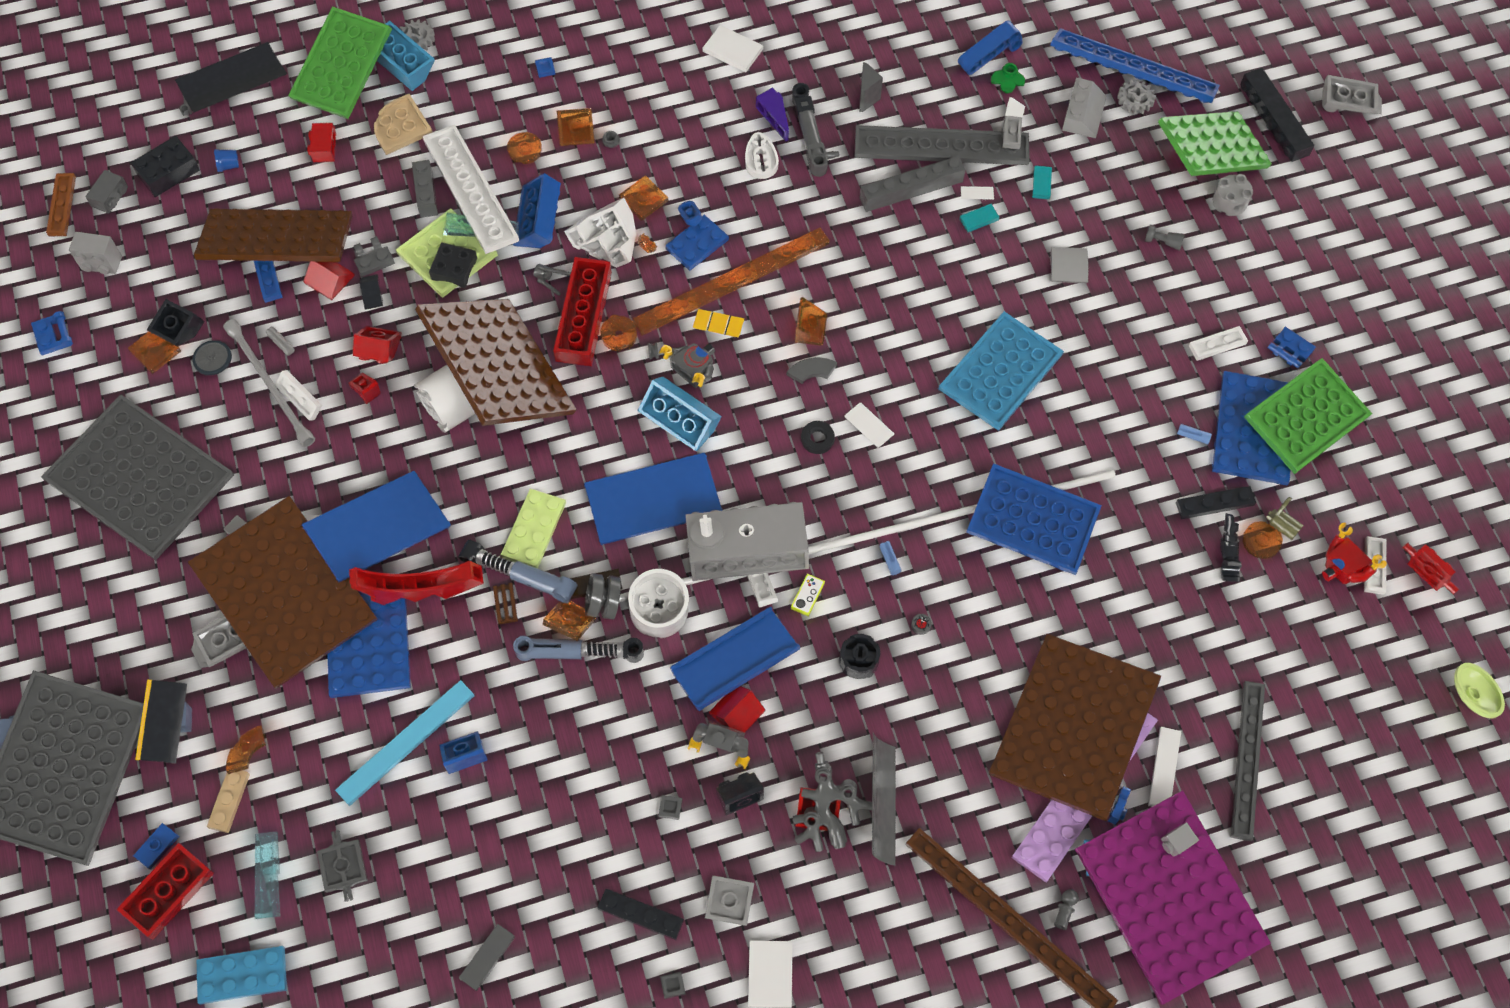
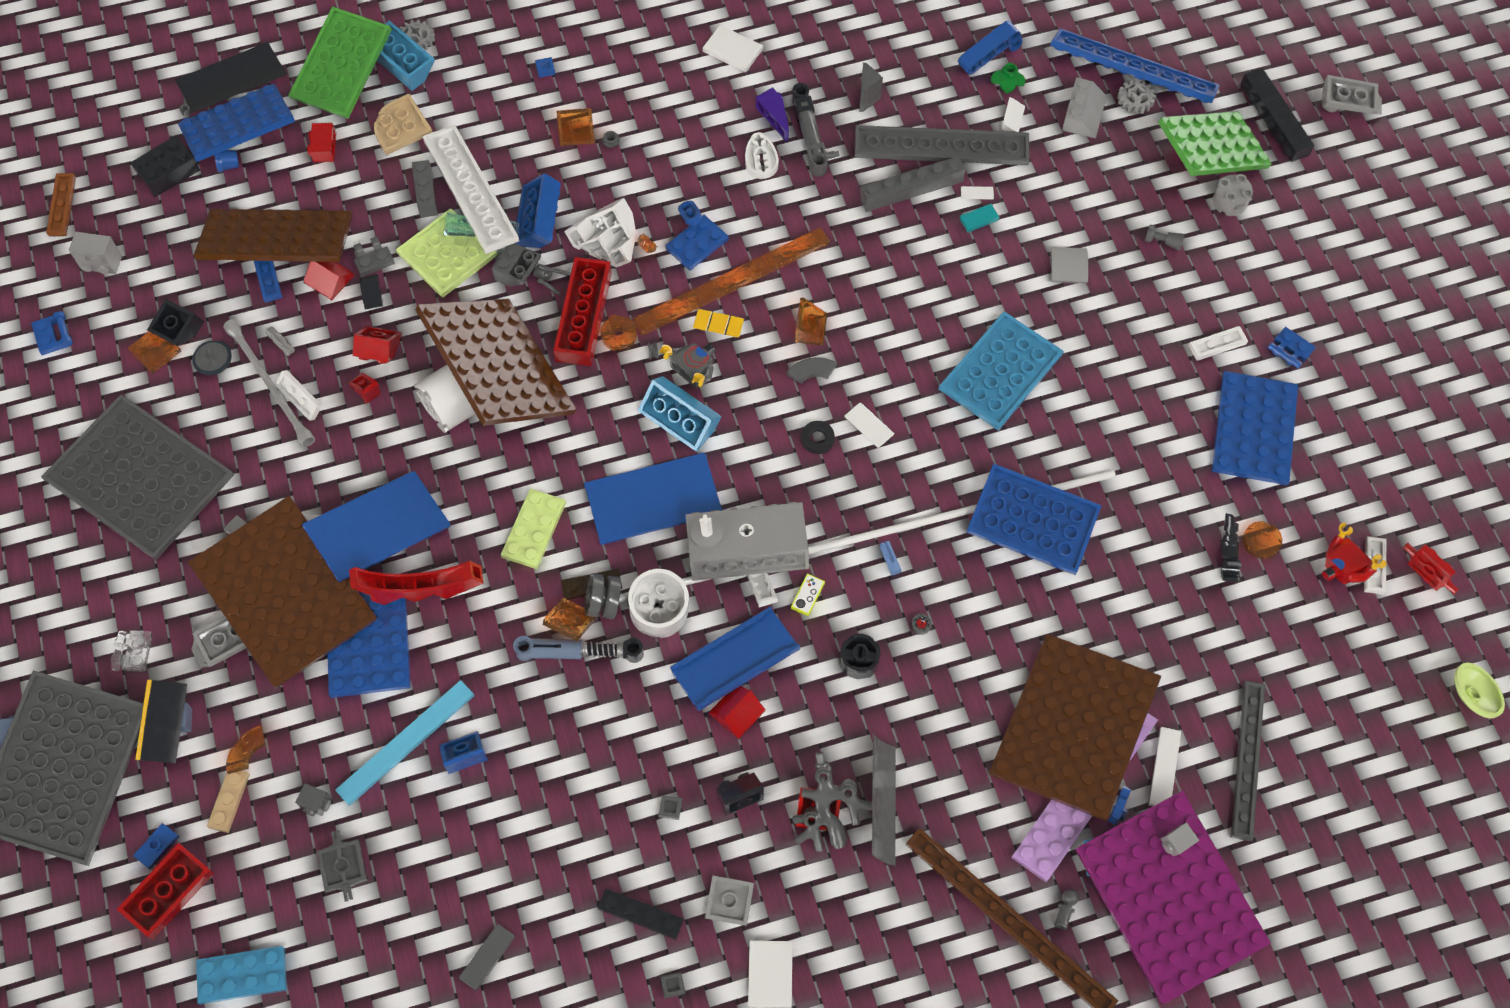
dark grey brick [85,170,128,214] -> none
clear light blue slope [255,832,280,919] -> none
black brick [429,242,477,288] -> none
sand blue piece [458,539,577,603] -> none
reddish brown tile [493,583,518,624] -> none
clear orange tile [507,132,542,164] -> none
clear orange plate [619,175,669,221] -> none
dark grey torso [688,720,750,769] -> none
light grey plate [1002,116,1022,149] -> none
teal tile [1032,166,1052,200] -> none
black plate [1176,486,1256,520] -> none
medium blue piece [1177,424,1212,444] -> none
bright green plate [1244,358,1372,474] -> none
olive piece [1266,497,1304,540] -> none
none -> clear plate [110,631,153,672]
none -> blue plate [178,84,295,162]
none -> dark grey brick [295,784,331,817]
none -> dark grey slope [492,243,542,287]

